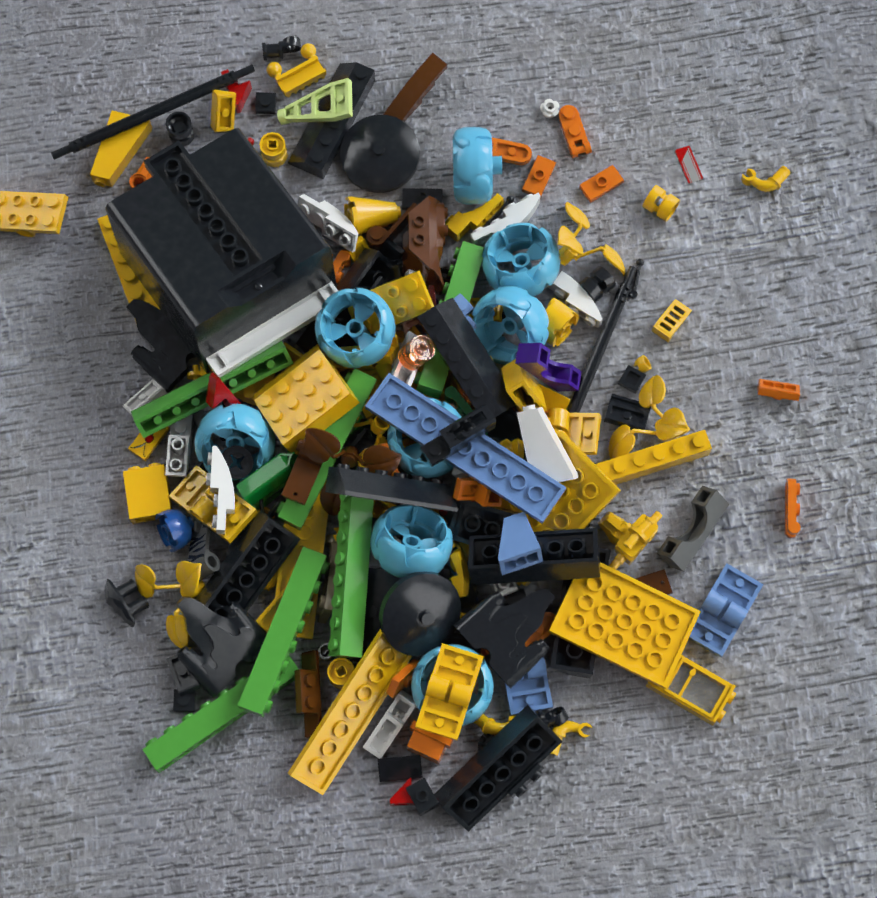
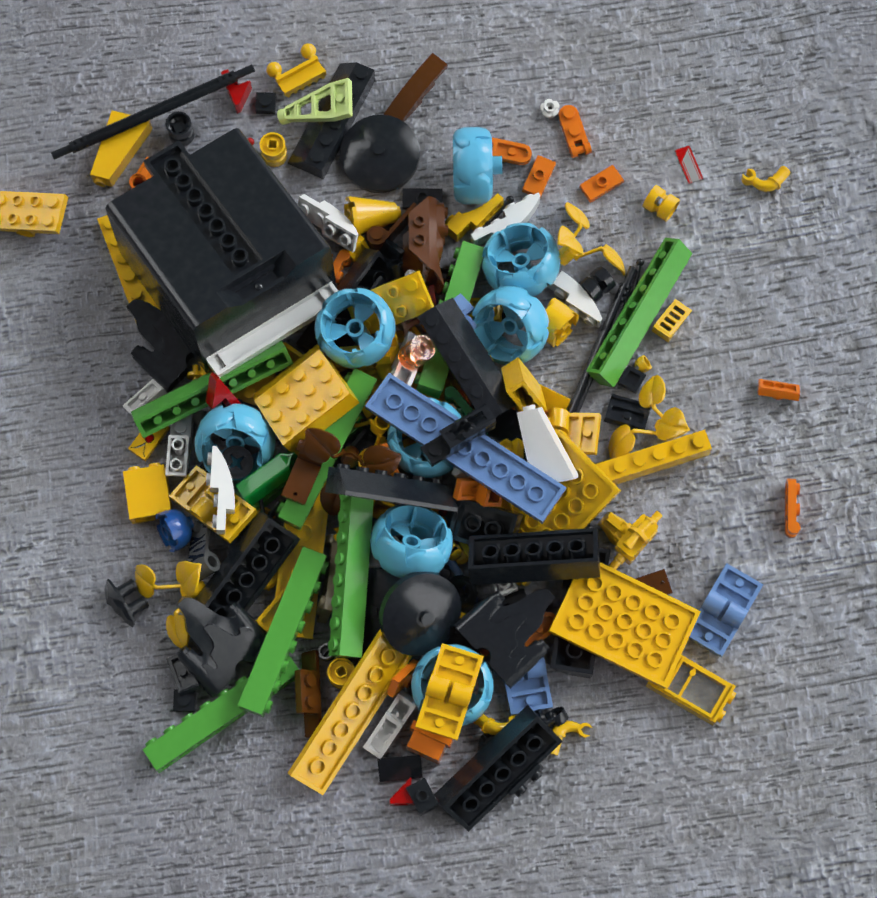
yellow slope [210,90,236,132] -> none
black connector [262,36,301,61] -> none
yellow slope [450,551,469,598] -> none
medium blue slope [498,512,543,575] -> none
dark purple arch [515,343,582,392] -> none
dark grey arch [657,486,729,572] -> none
none -> bright green brick [586,237,692,387]

